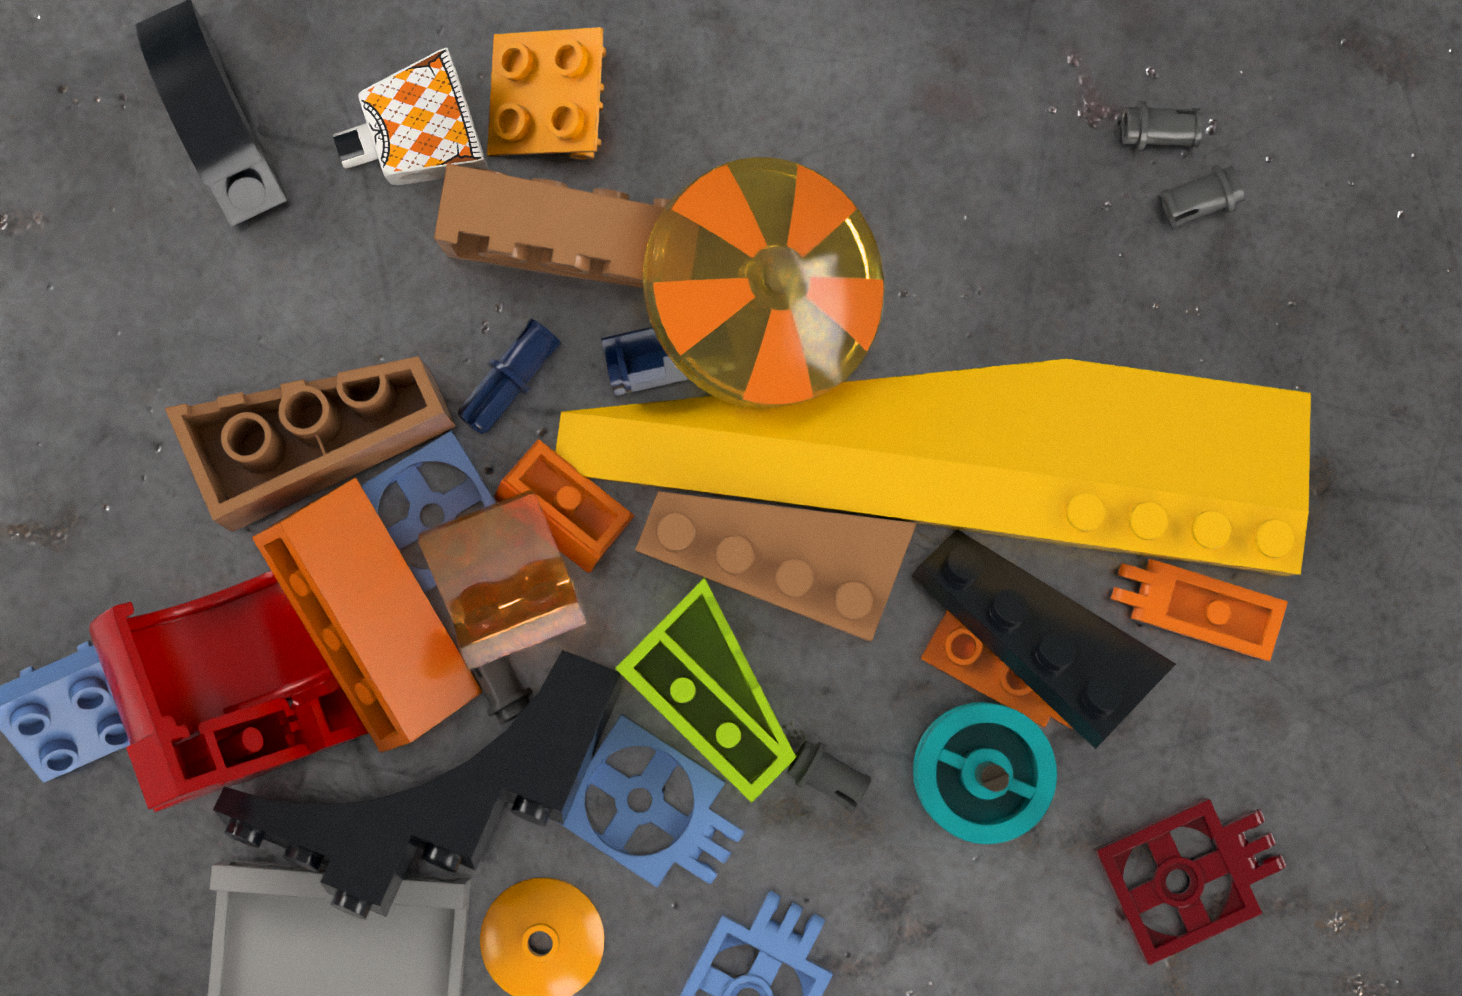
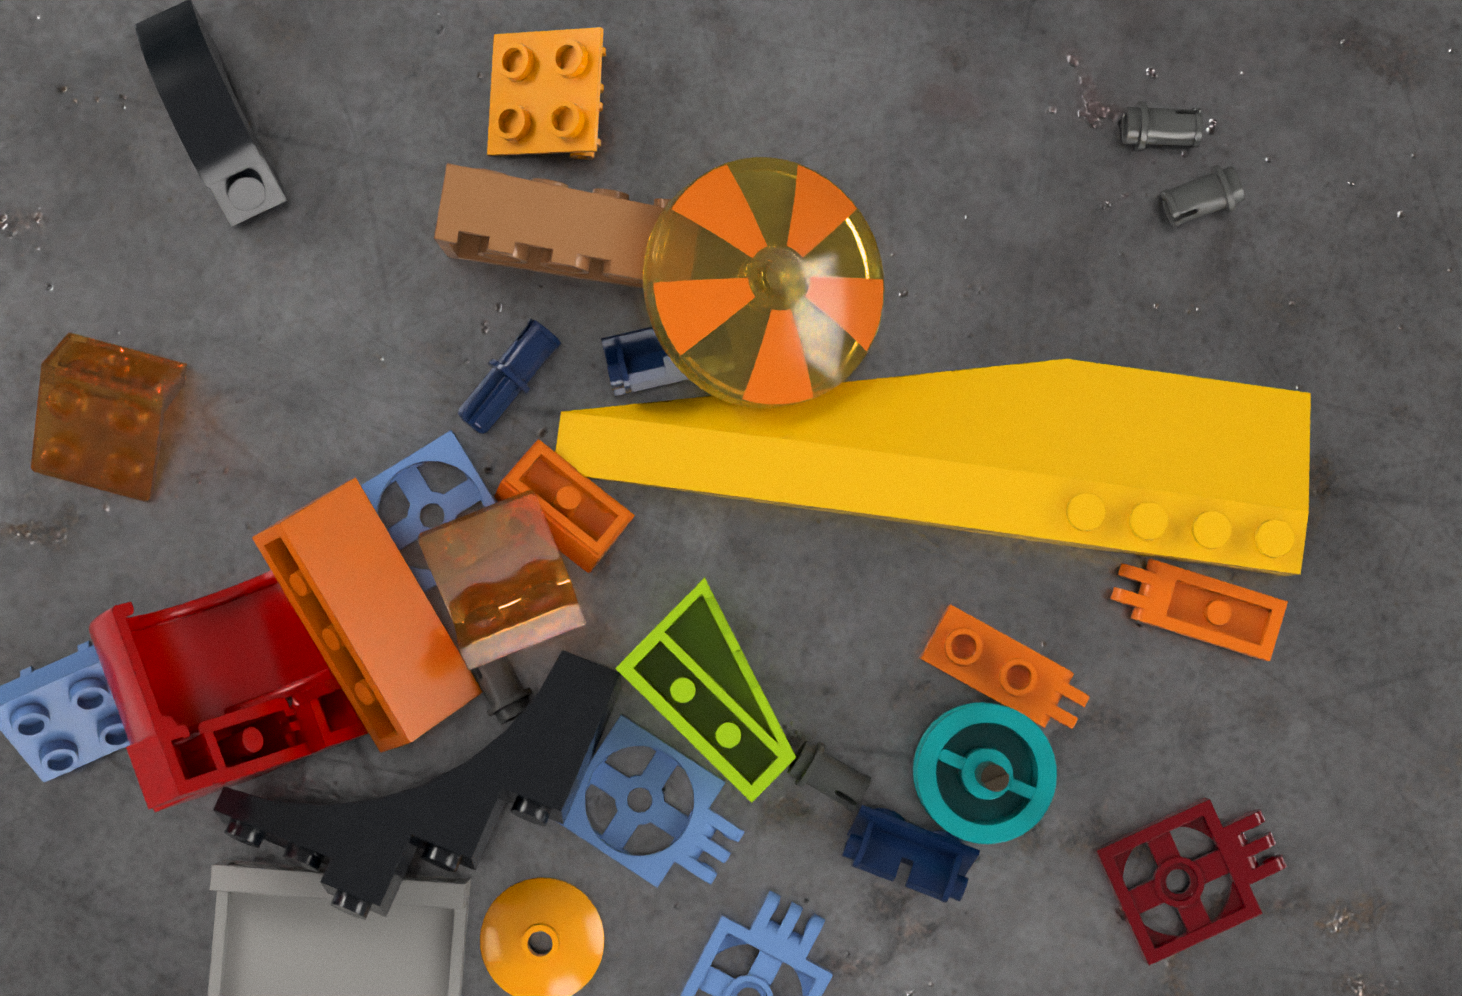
medium nougat wedge [164,356,456,532] -> none
torso [333,48,489,185] -> none
medium nougat wedge [635,491,917,642] -> none
black wing [912,529,1176,749] -> none
none -> clear orange bracket [31,332,187,501]
none -> dark blue hinge [842,805,980,903]

